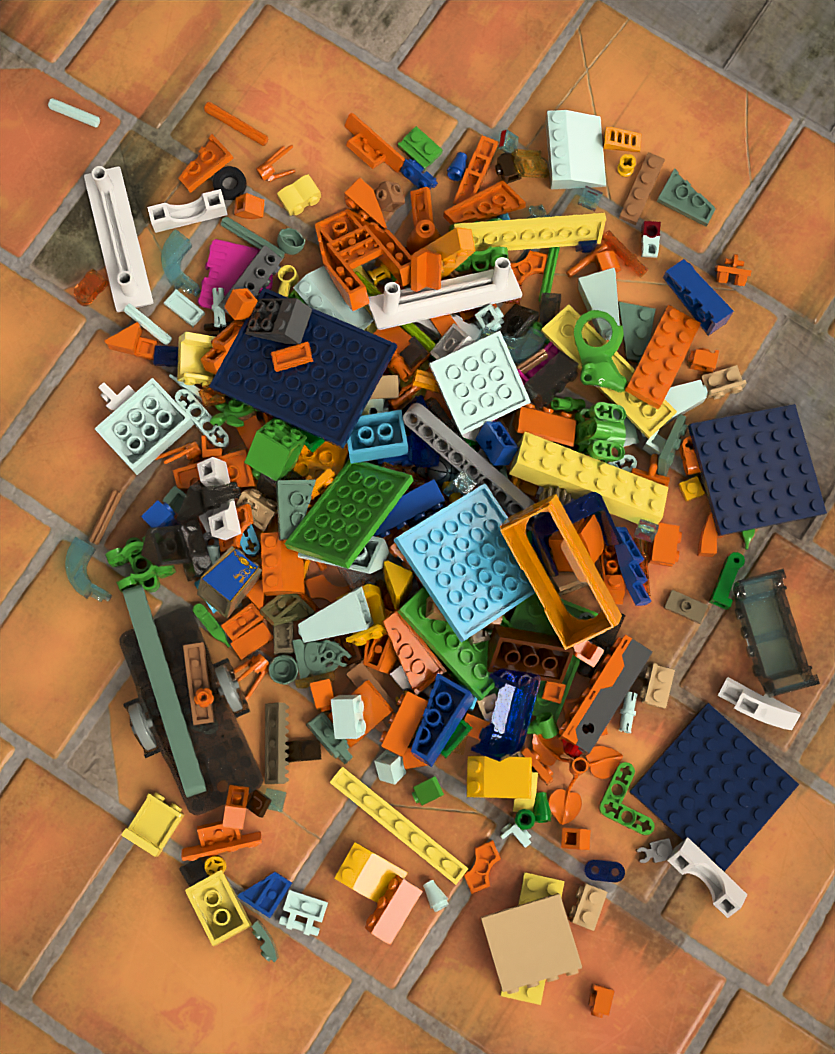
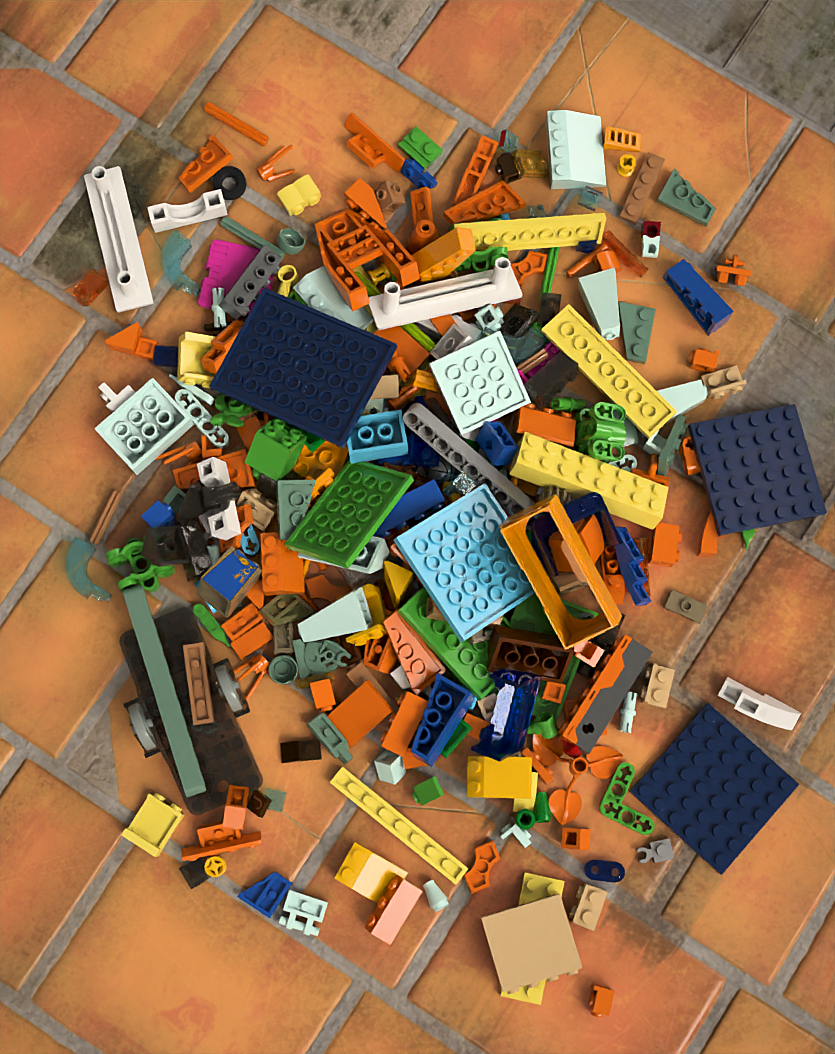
light aqua axle [48,98,100,127] -> none
light aqua axle [123,304,172,345] -> none
light aqua tile [164,289,205,327] -> none
light yellow slope [185,870,252,946] -> none
orange plate [194,688,214,708] -> none
clear orange slope [198,385,226,407] -> none
orange panel [224,288,258,320] -> none
orange brick [234,193,265,219] -> none
dark grey slope [245,298,312,344] -> none
sand green slope [251,920,279,962] -> none
dark tan gear [265,702,289,784] -> none
orange tile [271,341,313,372] -> none
light aqua brick [331,695,366,739] -> none
clear smoke panel [400,336,429,369] -> none
orange panel [411,248,441,292] -> none
blue cone [447,152,467,181] -> none
bright green animal [574,310,627,393] -> none
orange plate [624,305,701,409] -> none
clear light blue plate [633,519,659,543] -> none
white arch [667,837,748,918] -> none
yellow plate [678,476,705,502] -> none
green leg [709,552,745,610] -> none
windscreen [733,568,820,698] -> none

